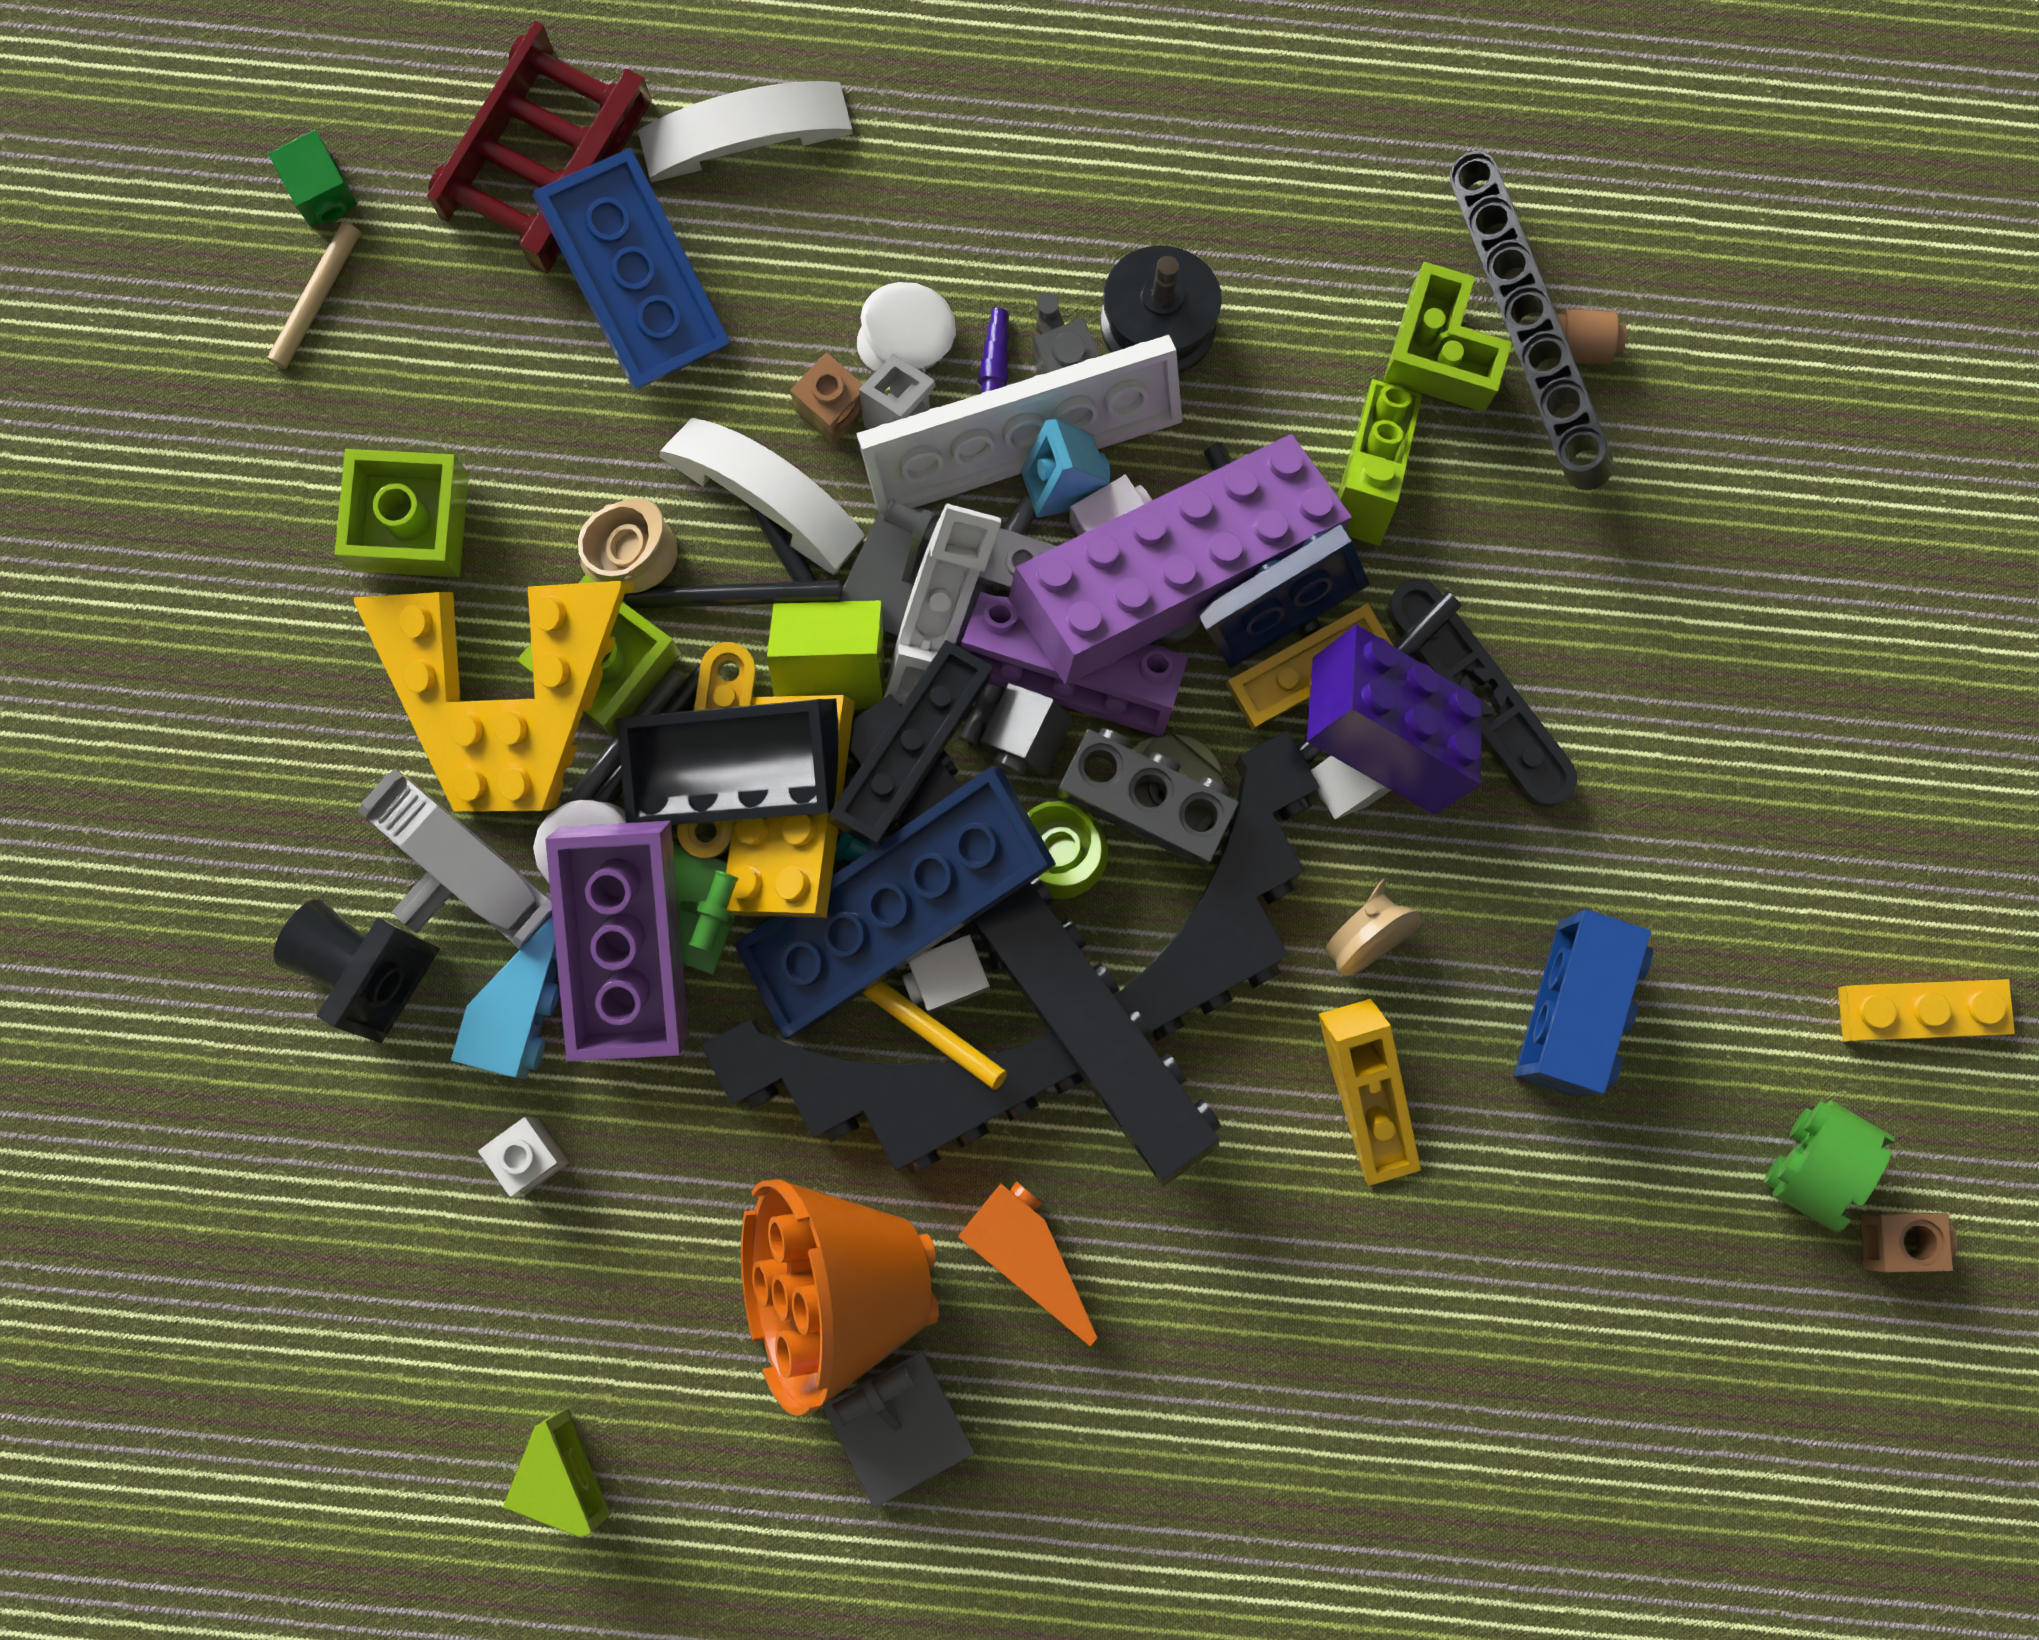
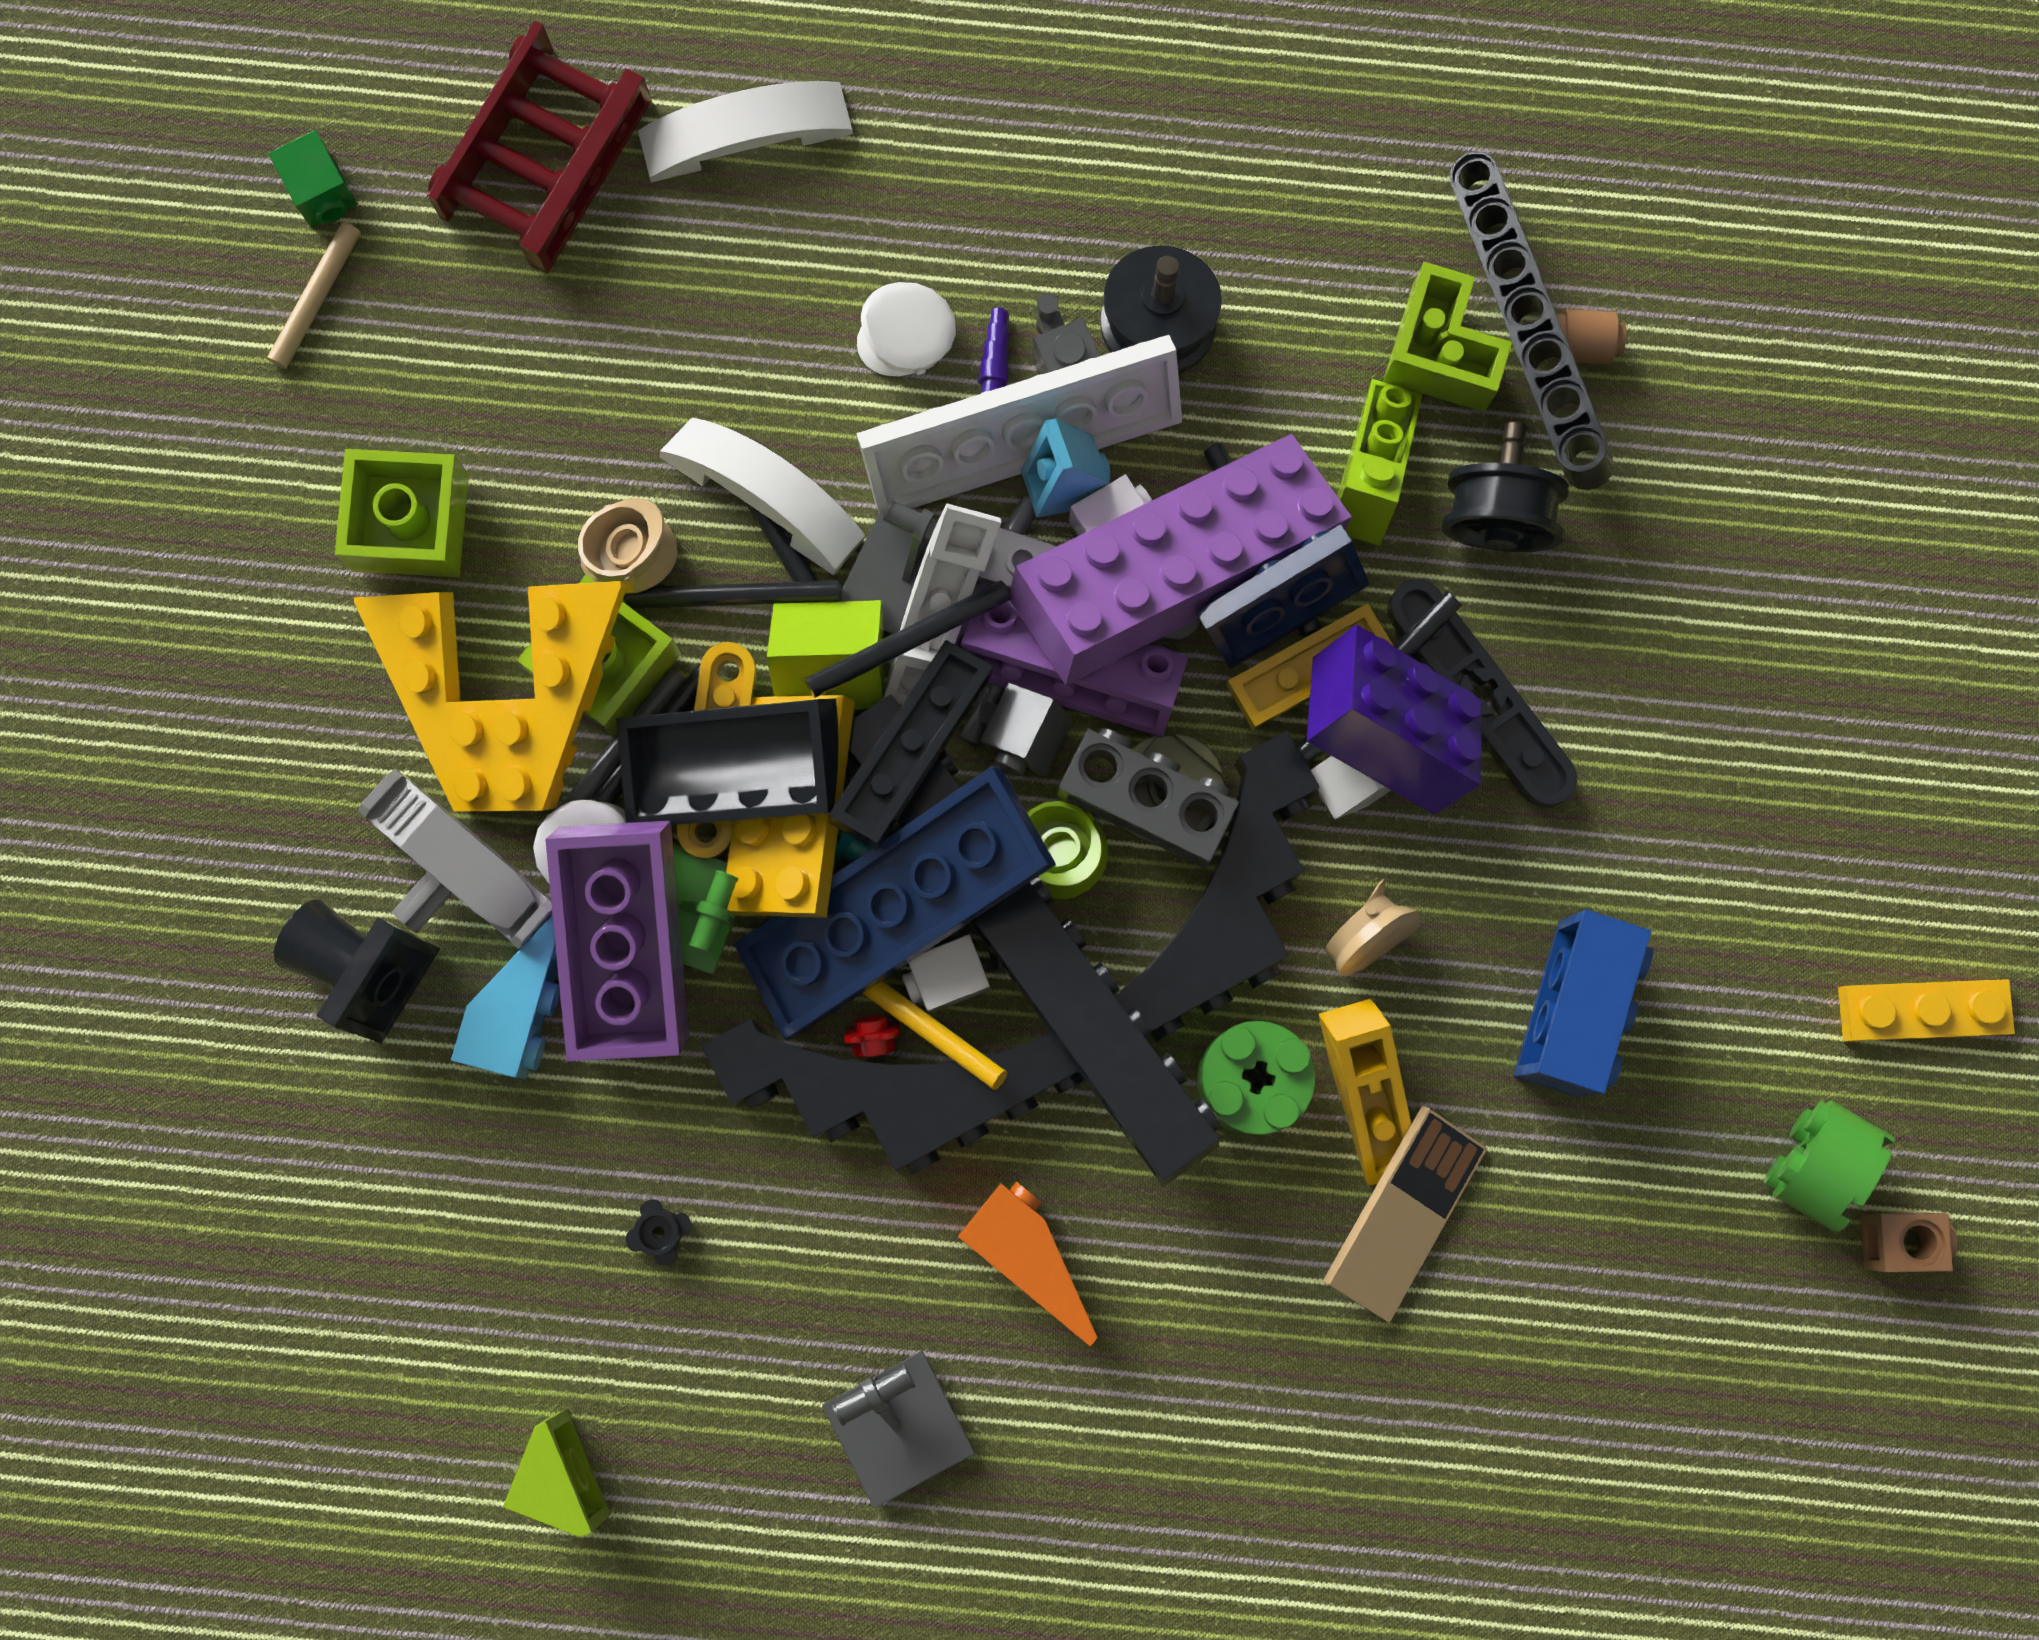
white brick [478,1117,569,1197] -> none
blue plate [533,148,731,391] -> none
orange cone [741,1179,939,1416] -> none
medium nougat brick [790,352,863,445] -> none
light grey brick [859,354,936,430] -> none
none -> black plate [626,1199,692,1265]
none -> black bar [805,580,1011,698]
none -> red plate [844,1015,900,1057]
none -> bright green brick [1196,1021,1315,1135]
none -> tan piece [1323,1106,1487,1323]
none -> black wheel [1442,422,1569,553]

